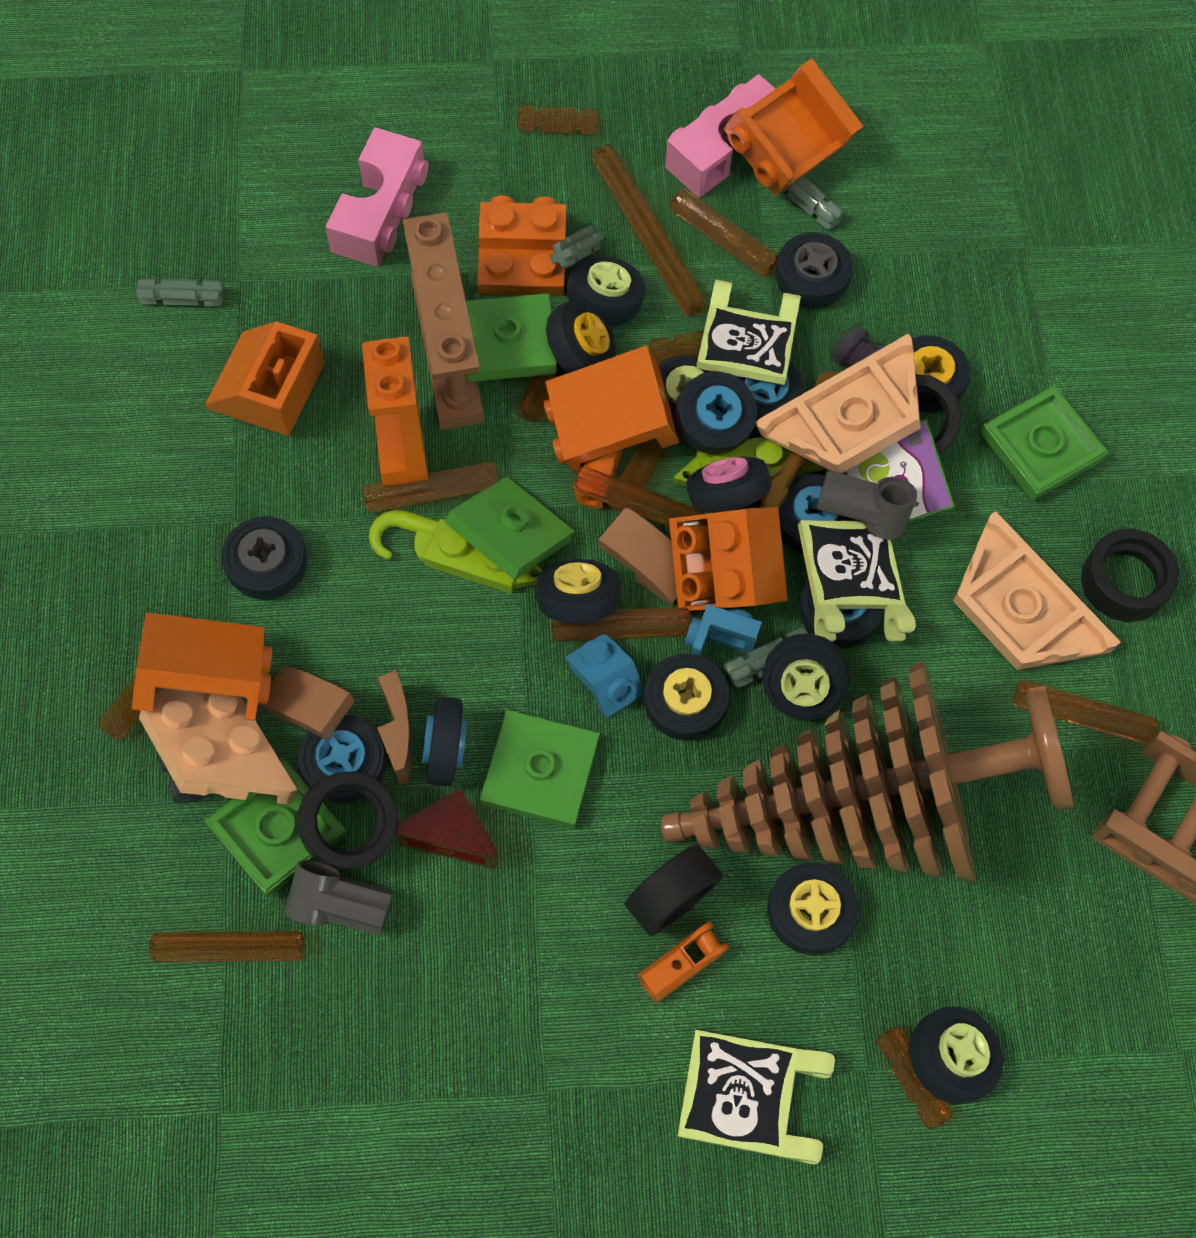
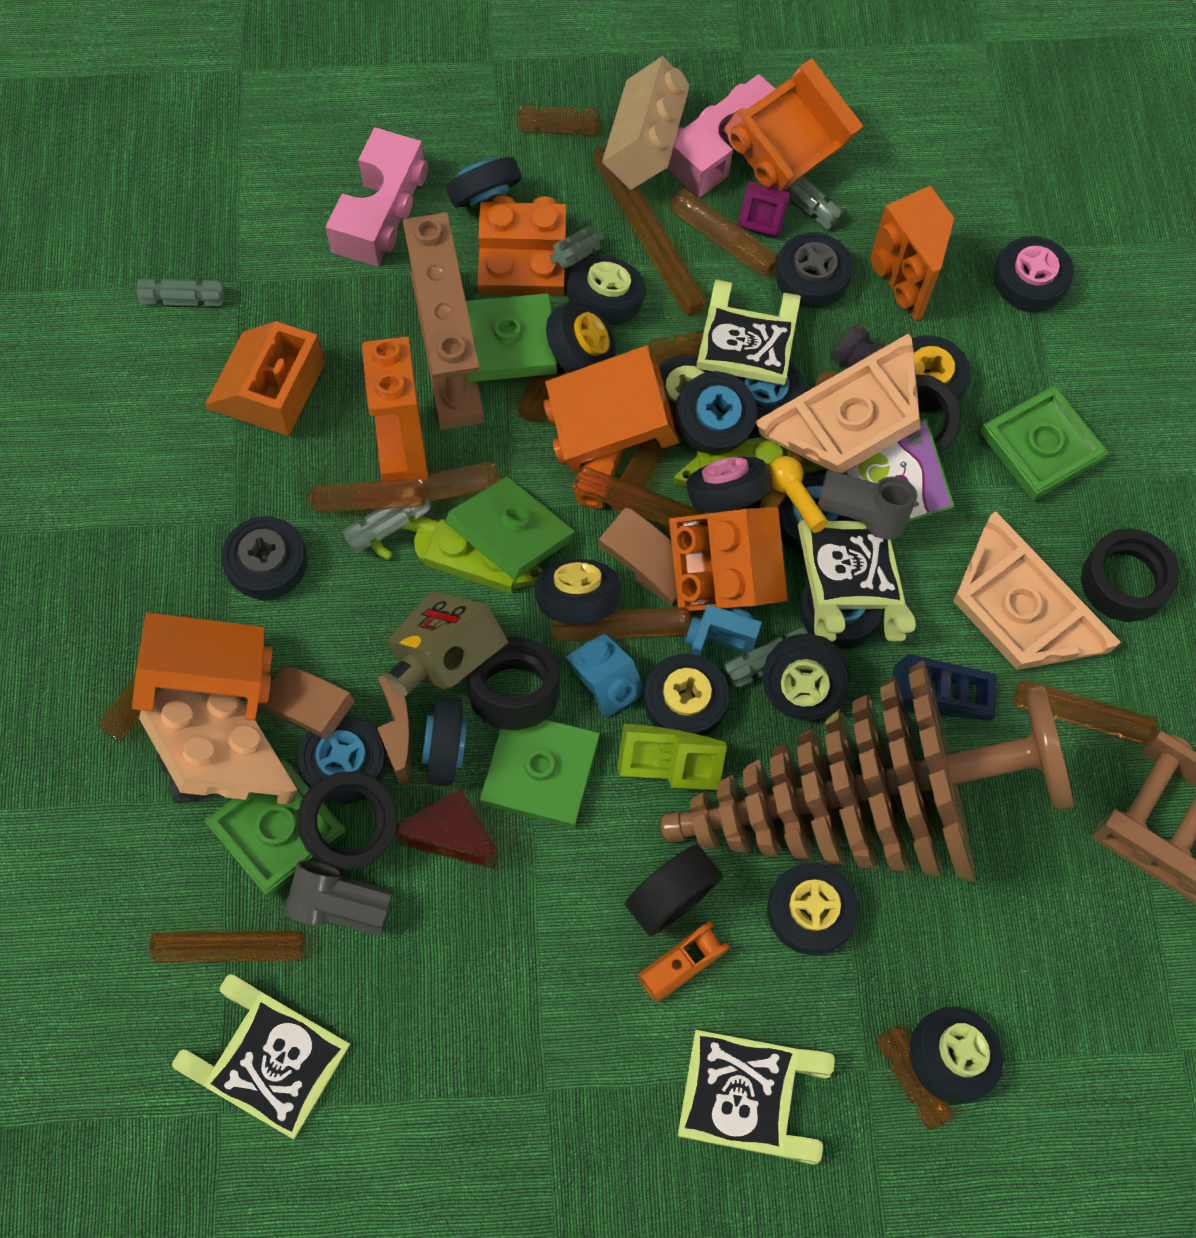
none -> flag [172,974,351,1140]
none -> clear orange axle [308,479,430,512]
none -> sand green axle [343,487,431,553]
none -> olive torso [386,591,508,696]
none -> black wheel [446,157,522,208]
none -> black tyre [467,636,560,730]
none -> tan brick [602,56,690,190]
none -> lime slope [617,724,727,790]
none -> magenta tile [737,181,791,237]
none -> yellow bar [768,456,828,533]
none -> orange slope [870,186,954,322]
none -> dark blue slope [892,654,996,721]
none -> black wheel [993,236,1074,311]

